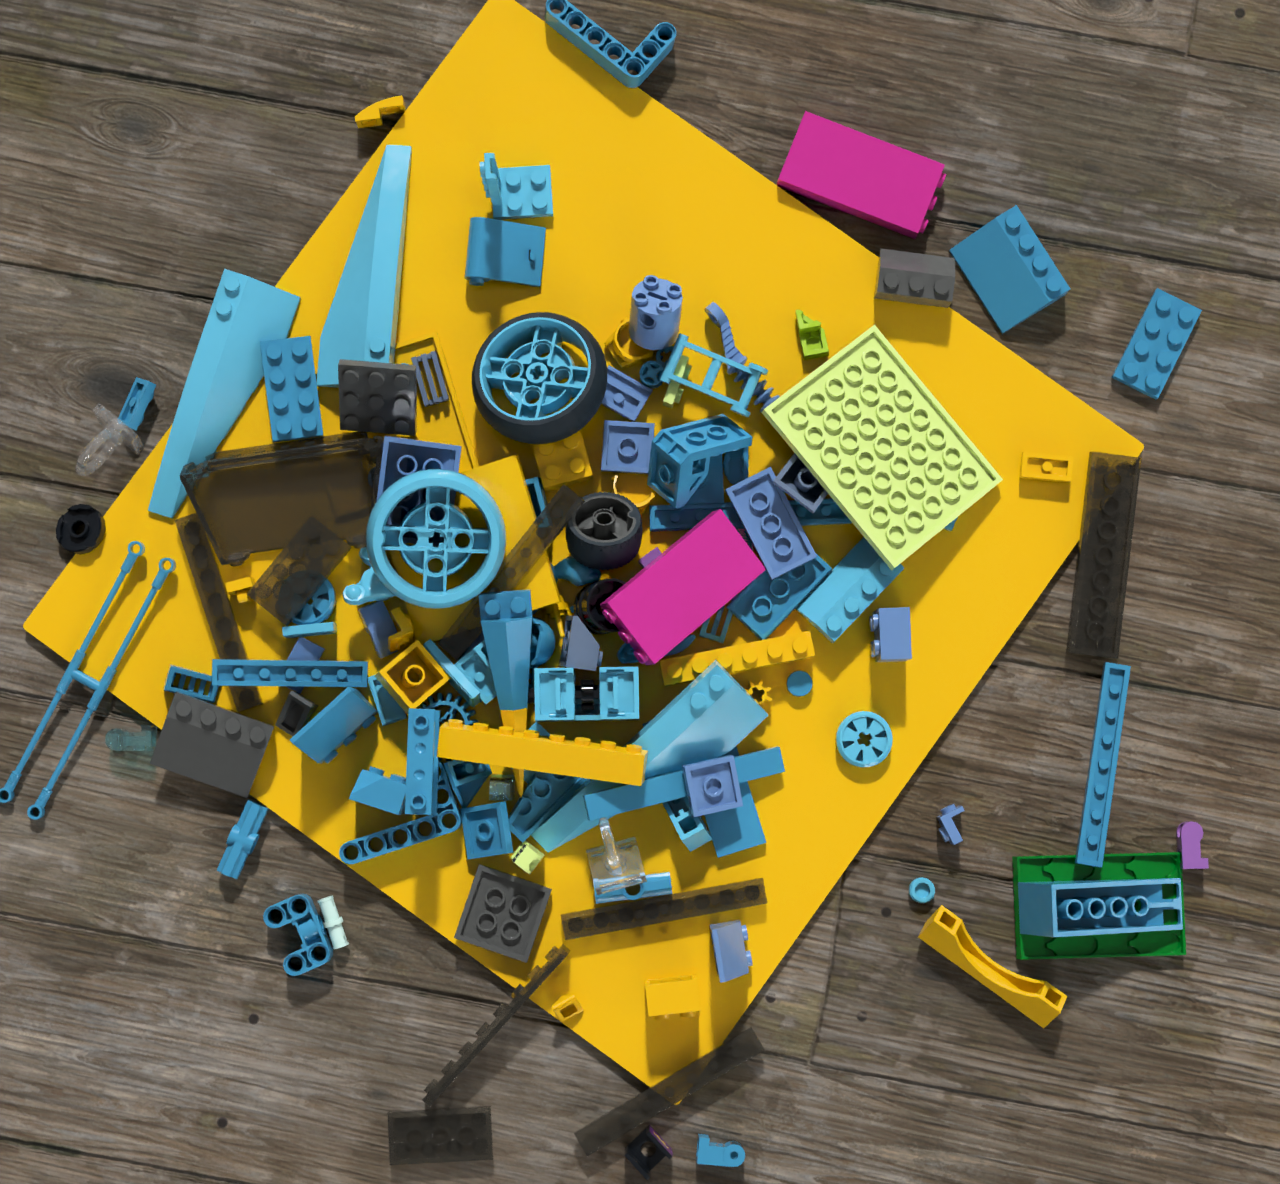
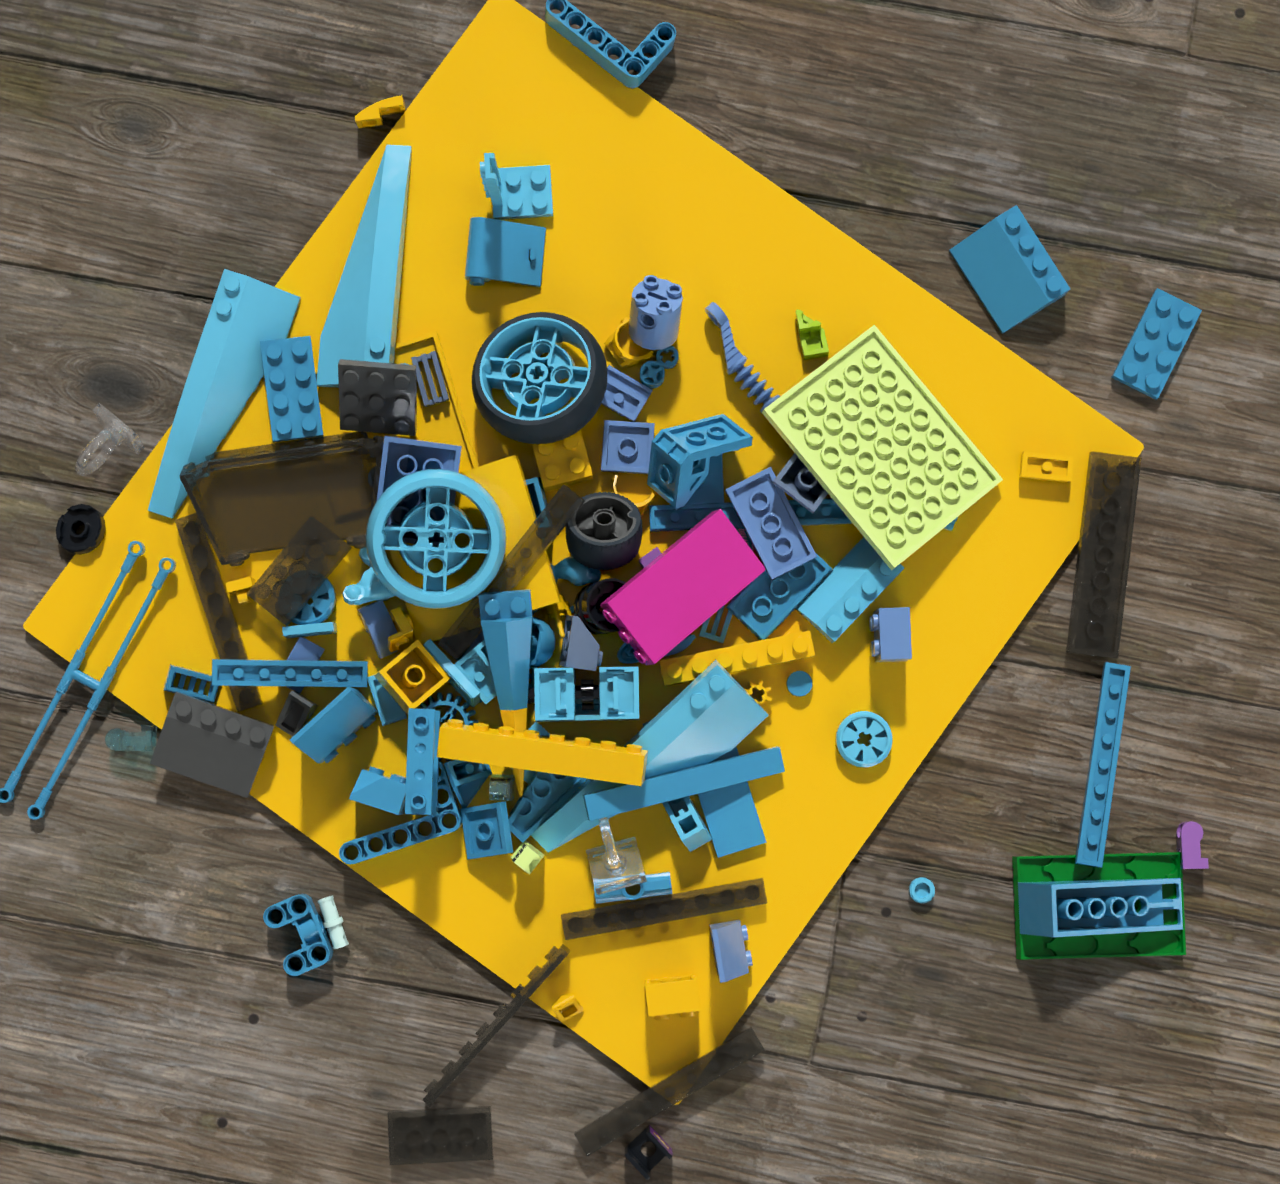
dark azure plate [116,377,156,431] -> none
dark azure piece [217,800,269,879] -> none
dark grey plate [454,864,552,963] -> none
medium azure piece [660,333,768,418] -> none
yellowish green plate [663,355,692,409] -> none
medium blue plate [682,755,743,817] -> none
dark azure leg [696,1134,745,1167] -> none
dark azure tile [723,447,748,485] -> none
dark pink brick [777,111,946,239] -> none
dark grey slope [874,248,955,308] -> none
yellow arch [918,905,1067,1028] -> none
medium blue bracket [937,804,965,845] -> none

